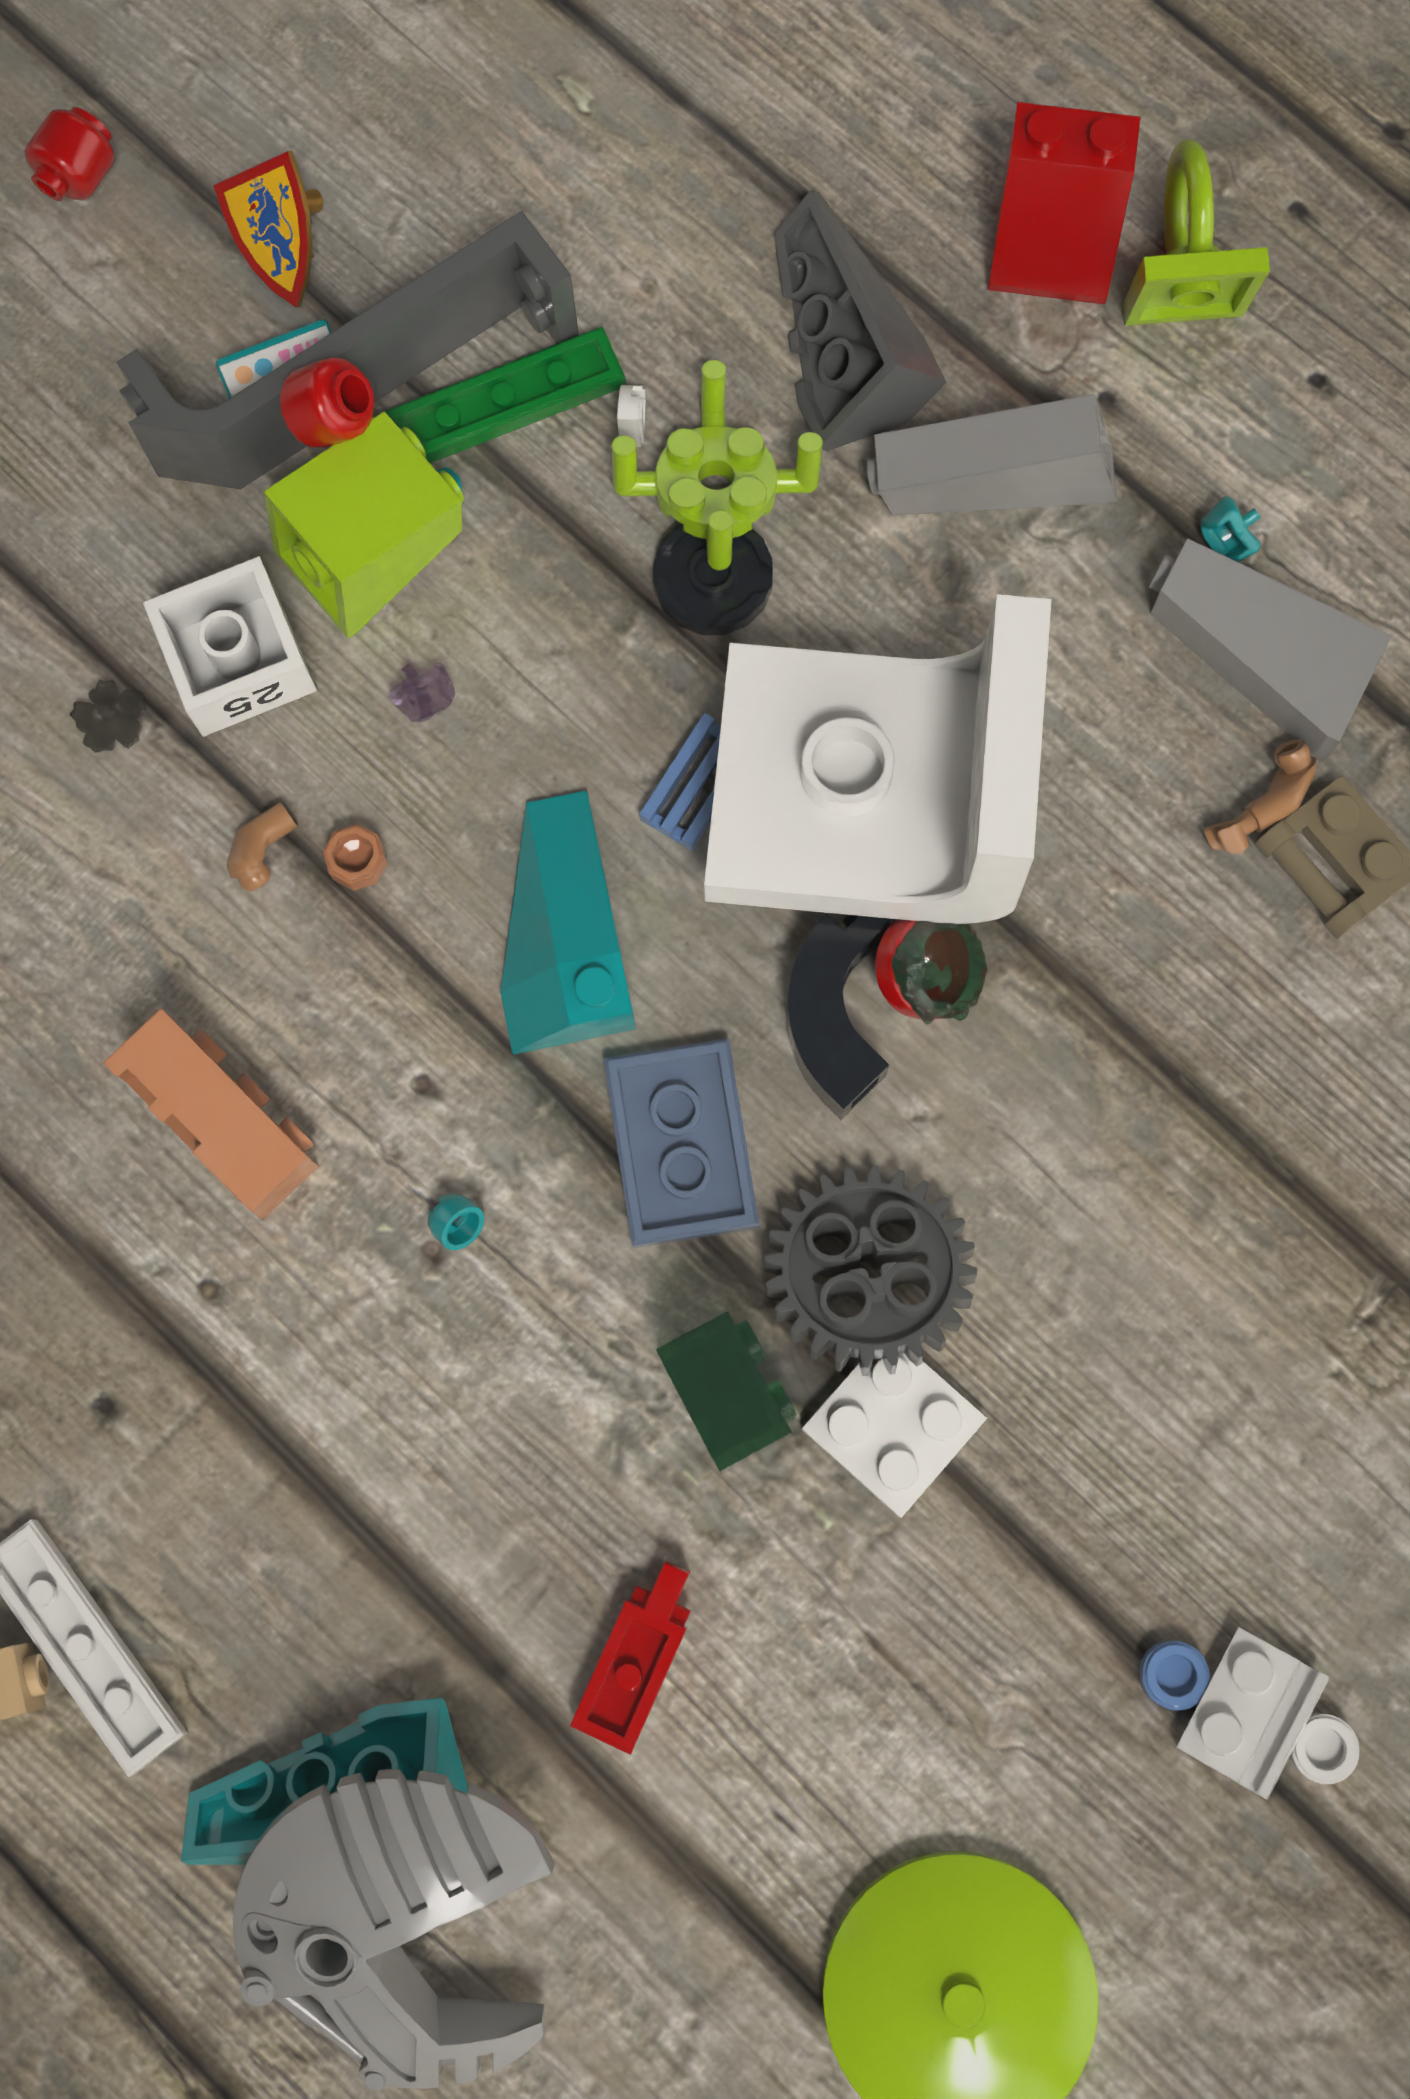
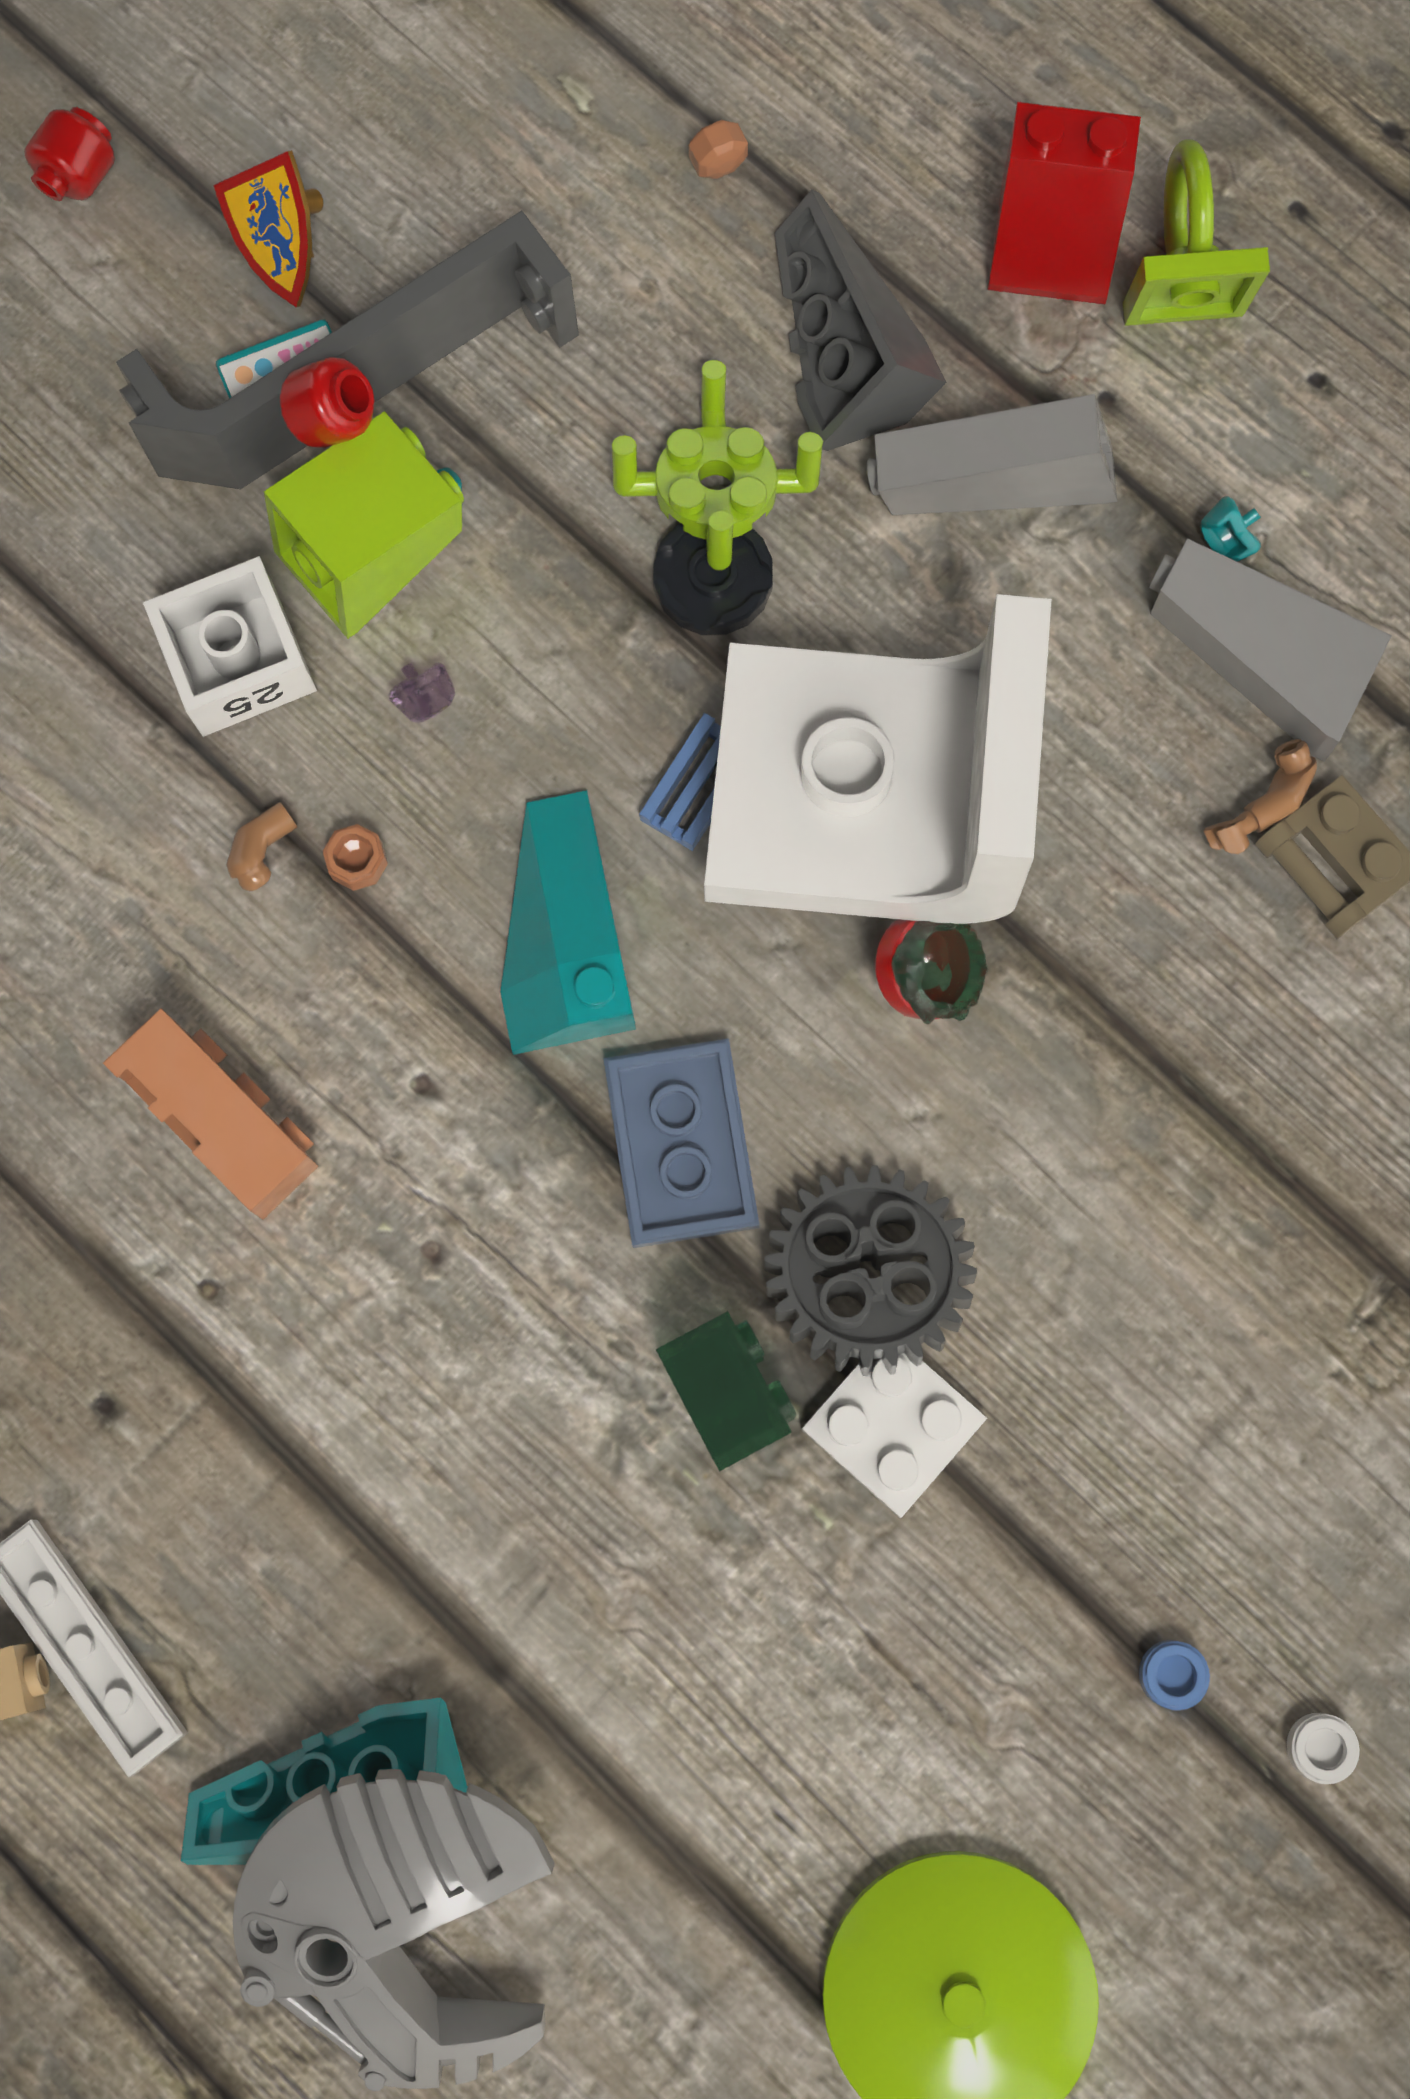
clear smoke plant [69,680,147,753] -> none
green tile [385,326,626,464] -> none
teal hinge [427,1193,485,1251] -> none
red hinge [570,1560,691,1755] -> none
white tile [617,385,647,447] -> none
black arch [787,914,897,1120] -> none
white plate [1177,1627,1329,1800] -> none
none -> nougat tile [688,120,748,179]

